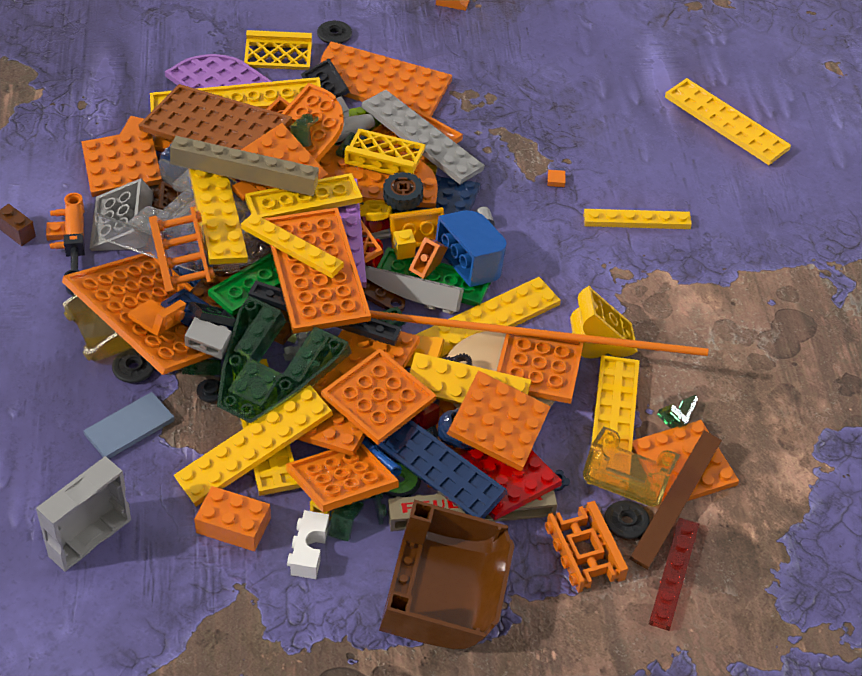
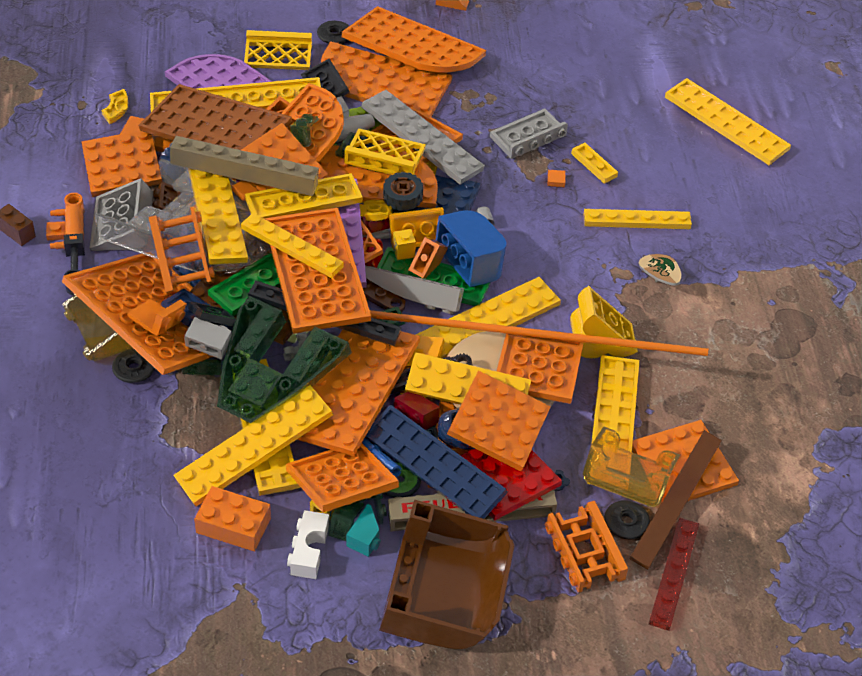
light grey tile [36,456,131,572] -> none
sand blue tile [83,392,175,459] -> none
black piece [196,379,224,402] -> none
orange plate [321,348,436,445] -> none
clear green bracket [657,395,698,429] -> none
none -> yellow tile [101,89,128,124]
none -> orange plate [342,6,486,72]
none -> teal slope [346,504,381,557]
none -> light grey bracket [490,109,568,159]
none -> yellow plate [571,143,618,184]
none -> shield [639,254,682,286]

